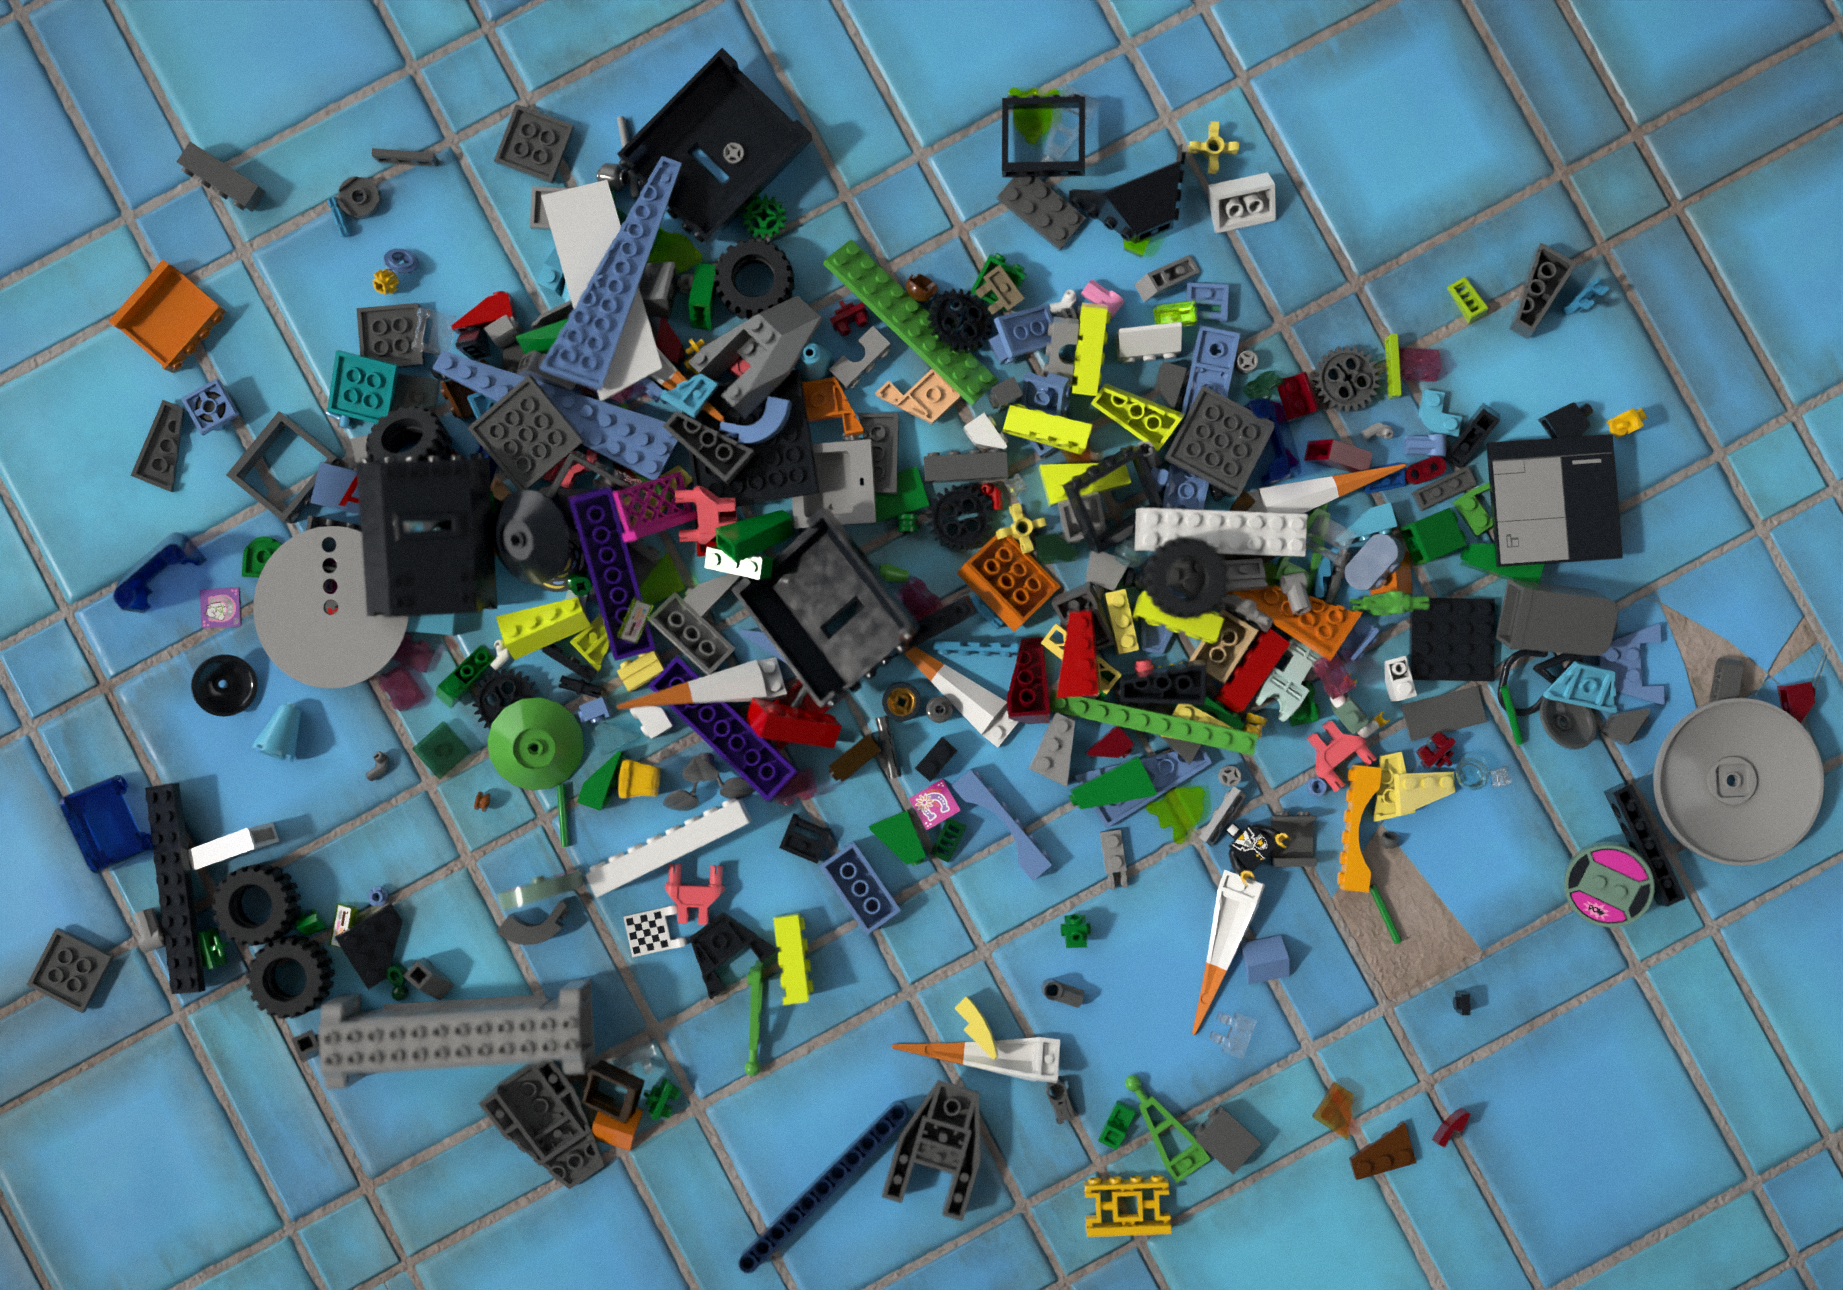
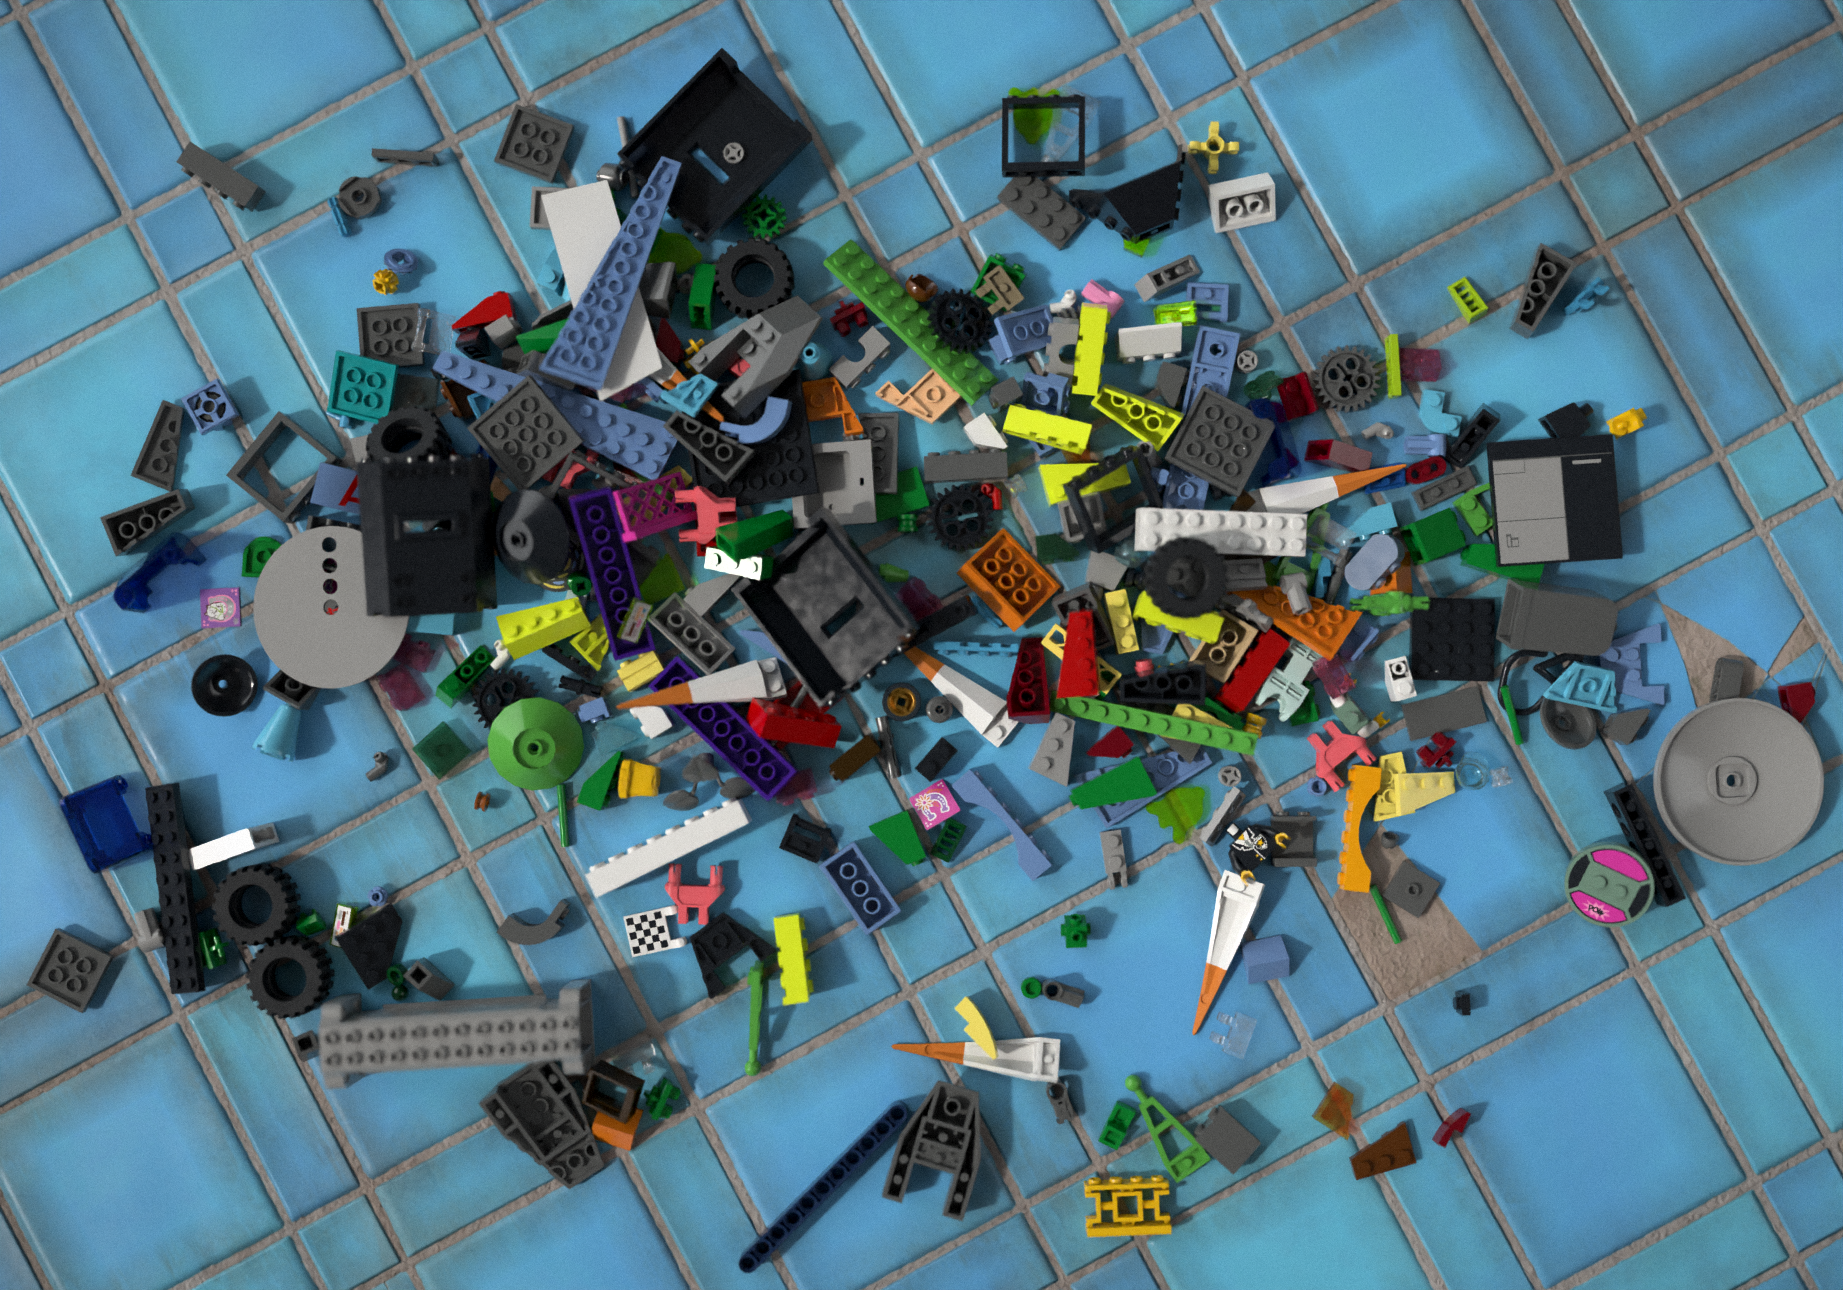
orange panel [108,259,227,373] -> none
sand green brick [497,869,585,910] -> none
light yellow pin [996,503,1047,554] -> none
none -> dark grey wedge [100,489,195,556]
none -> dark grey slope [263,669,321,710]
none -> green tile [1021,977,1042,999]
none -> dark grey plate [1382,861,1440,918]

